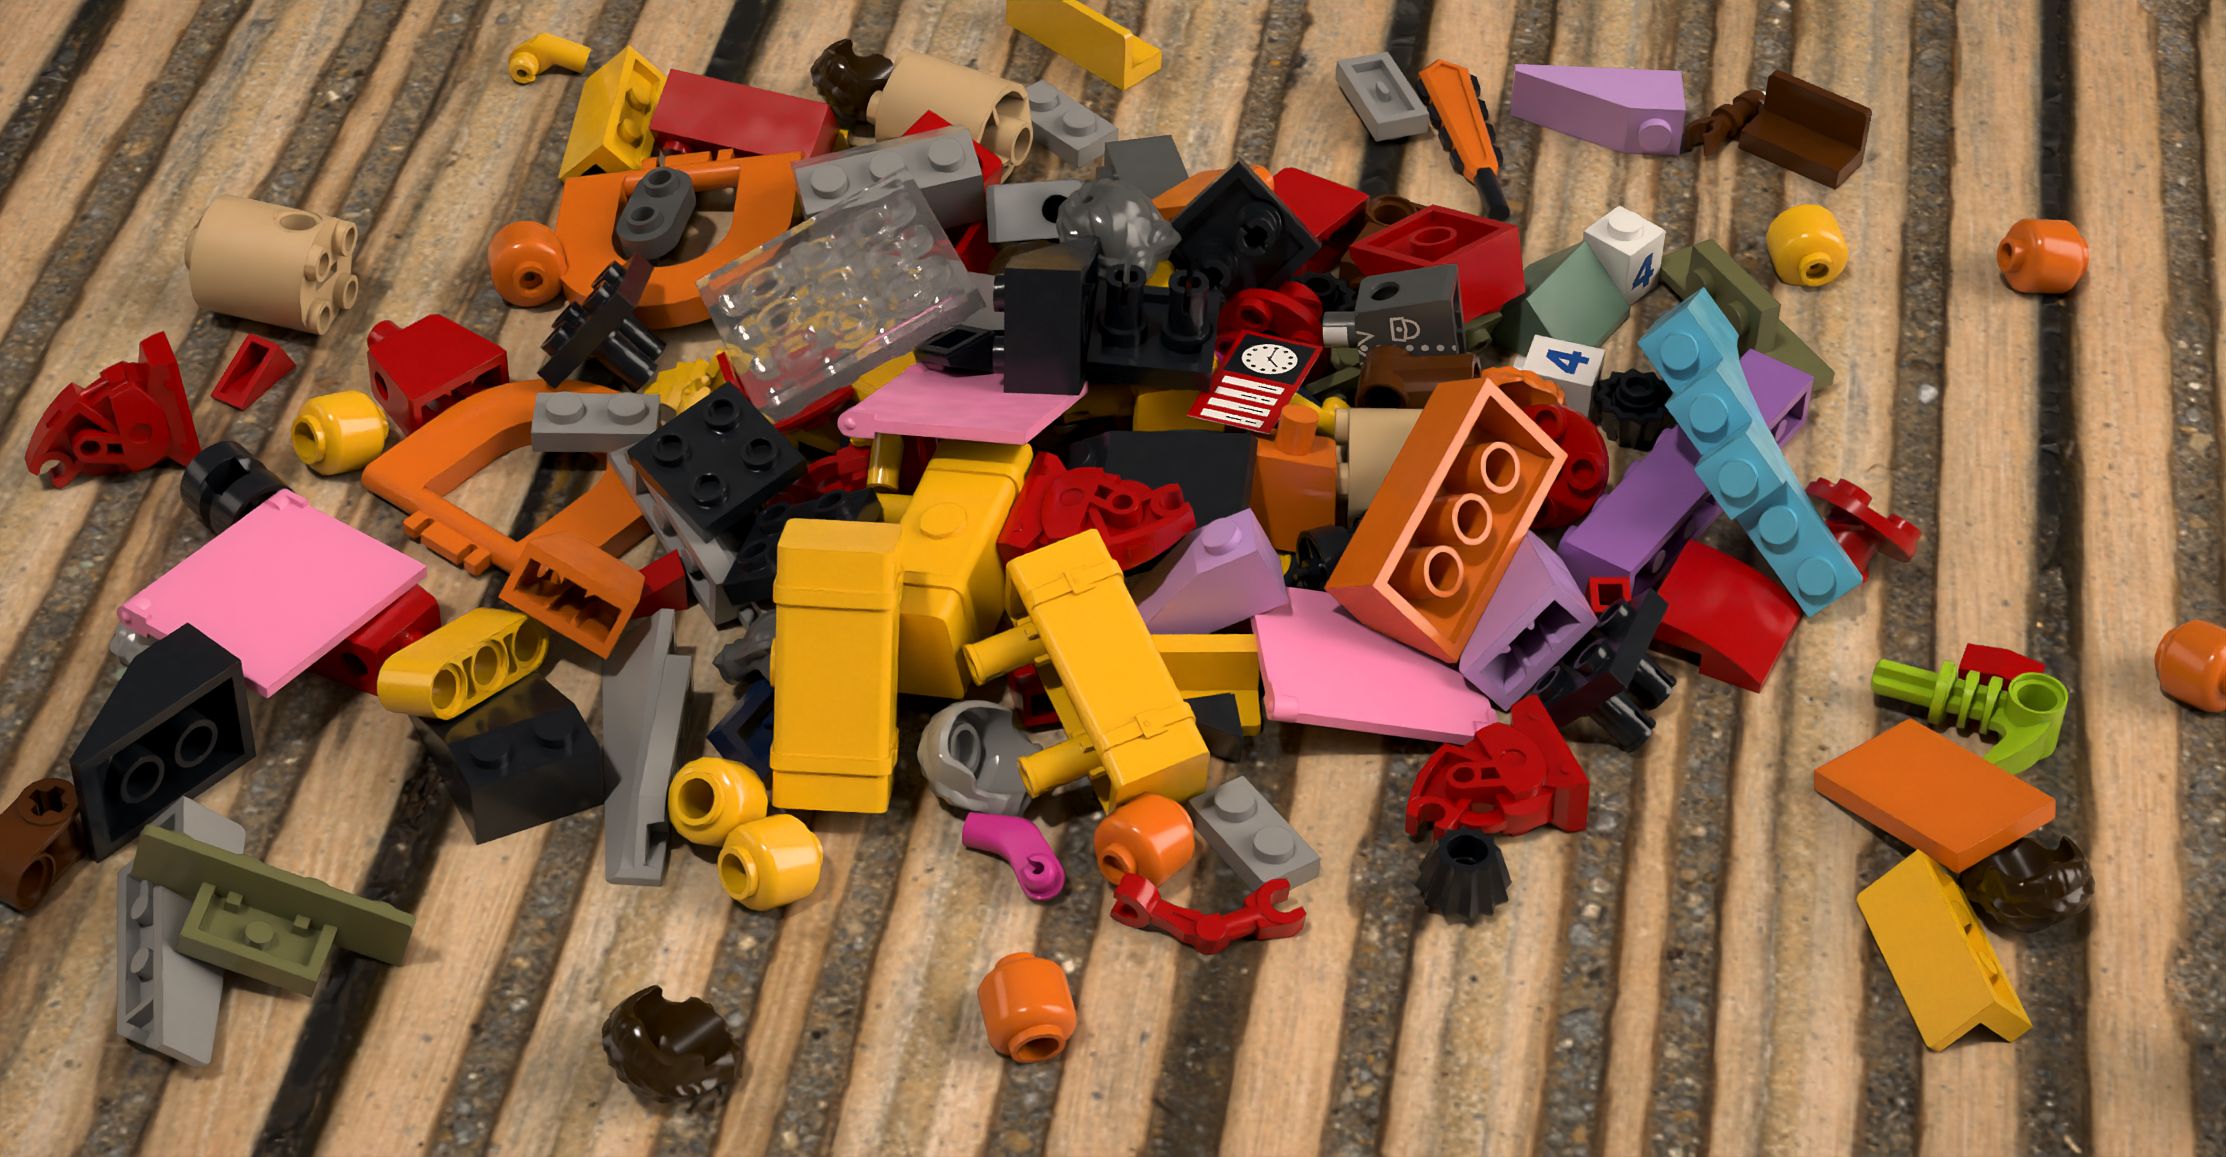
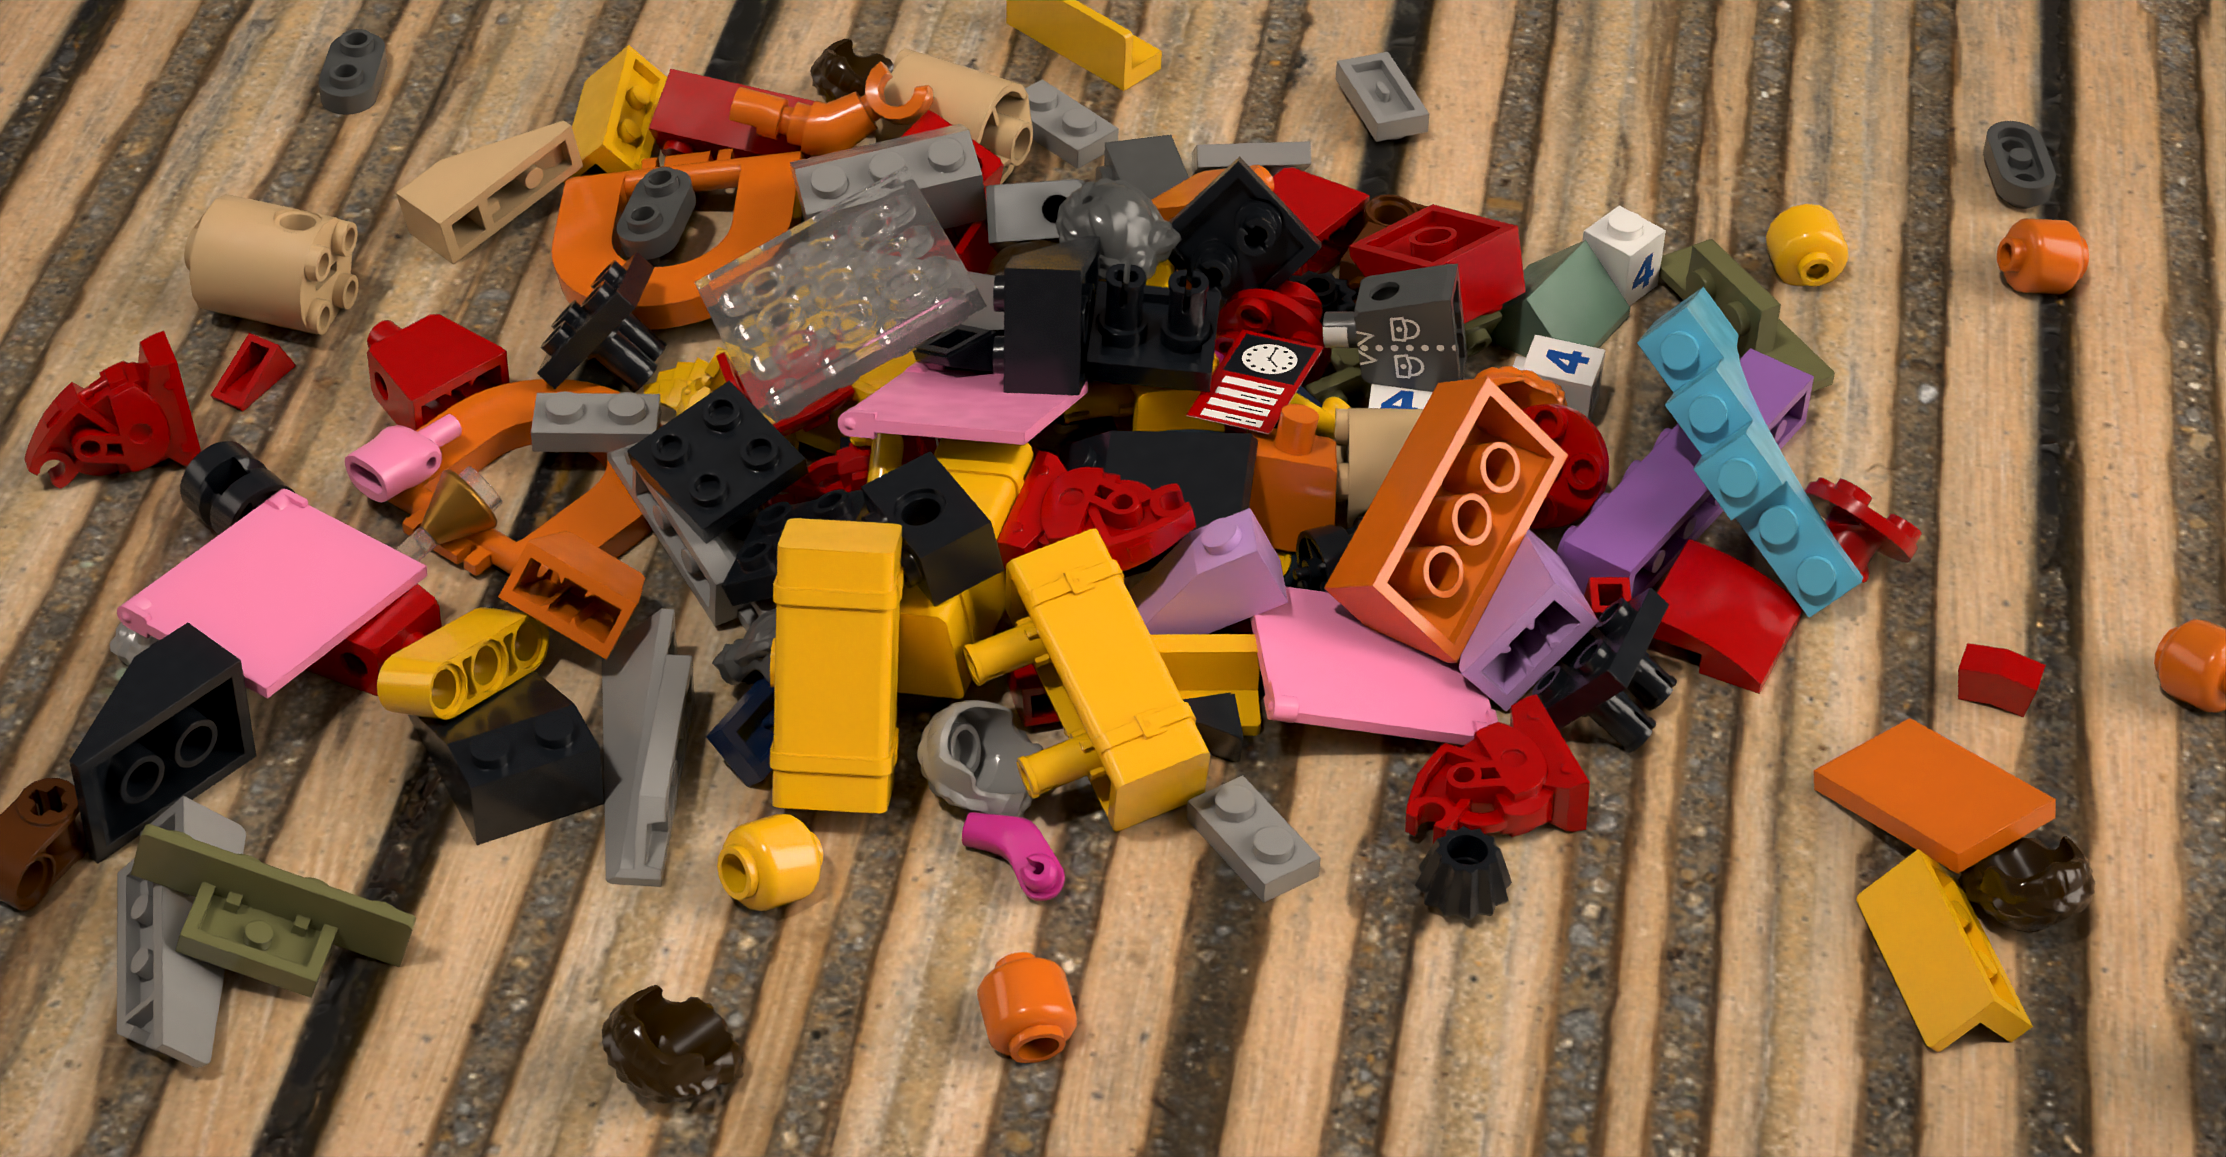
yellow head [291,389,389,475] -> none
orange head [487,220,567,307] -> none
yellow arm [508,33,591,84] -> none
red piece [630,549,688,620] -> none
yellow head [667,757,768,847] -> none
orange head [1093,792,1195,889] -> none
red piece [1110,872,1307,955] -> none
reddish brown piece [1355,344,1482,409] -> none
orange sword [1415,59,1510,222] -> none
lavender slope [1510,64,1686,156] -> none
black piece [1593,368,1673,450] -> none
reddish brown piece [1685,89,1765,156] -> none
reddish brown panel [1738,70,1872,190] -> none
lime piece [1870,659,2068,775] -> none
none -> dark grey plate [319,29,387,115]
none -> bright pink piece [344,414,462,503]
none -> pearl gold piece [395,466,503,562]
none -> tan slope [396,121,583,265]
none -> orange piece [729,61,933,156]
none -> black brick [861,451,1005,606]
none -> light grey plate [1192,141,1311,177]
none -> dark grey plate [1983,121,2056,209]

